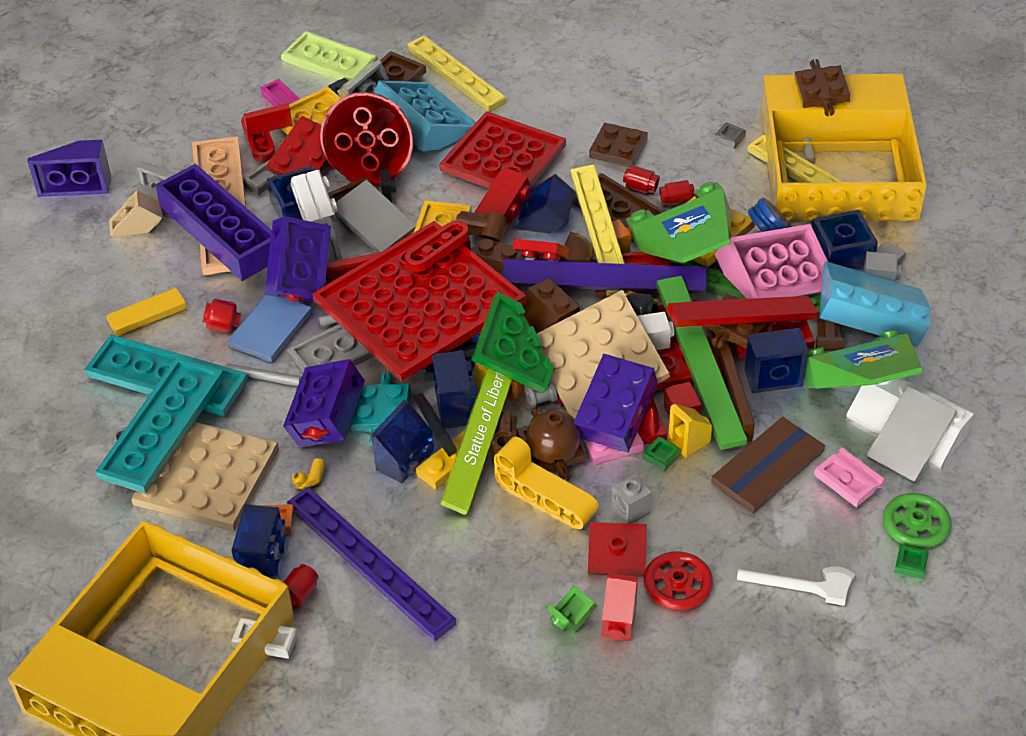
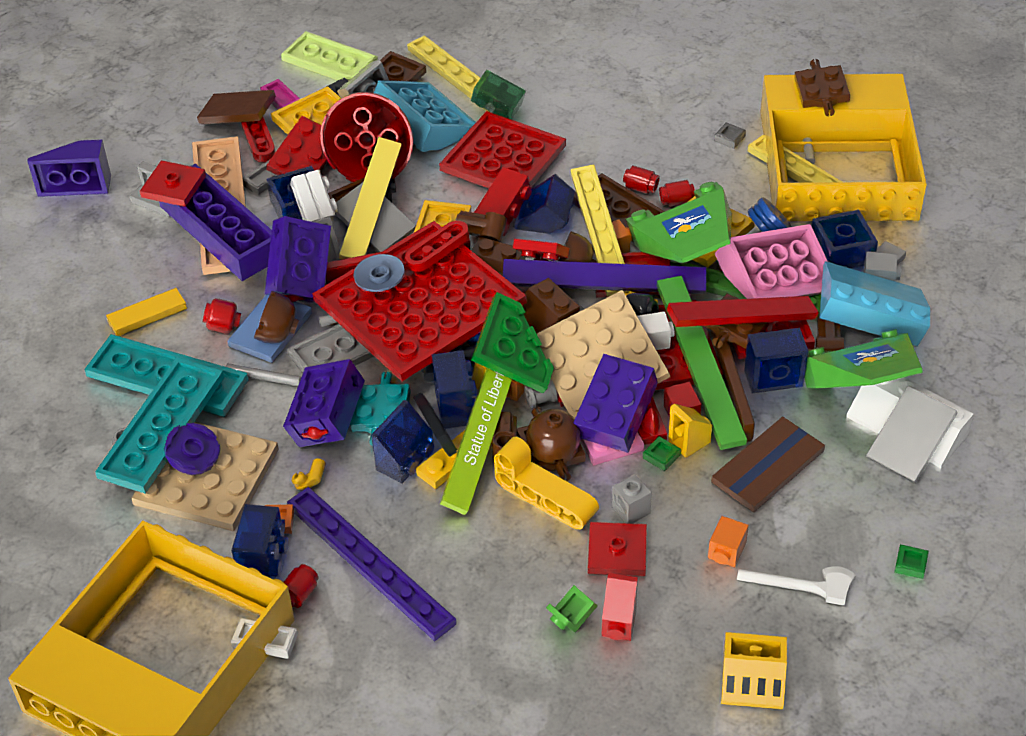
tan slope [109,190,163,238] -> none
red tile [243,103,293,137] -> none
reddish brown plate [589,122,648,167] -> none
red plate [643,551,713,610] -> none
bright pink plate [814,448,885,507] -> none
bright green plate [883,493,952,549] -> none
none -> red plate [140,160,206,207]
none -> dark purple tile [164,423,220,475]
none -> reddish brown tile [197,90,276,124]
none -> reddish brown cylinder [254,291,299,344]
none -> light yellow tile [339,137,401,260]
none -> sand blue dish [354,254,405,292]
none -> clear green brick [471,70,526,120]
none -> orange brick [708,516,749,567]
none -> yellow slope [721,632,787,709]

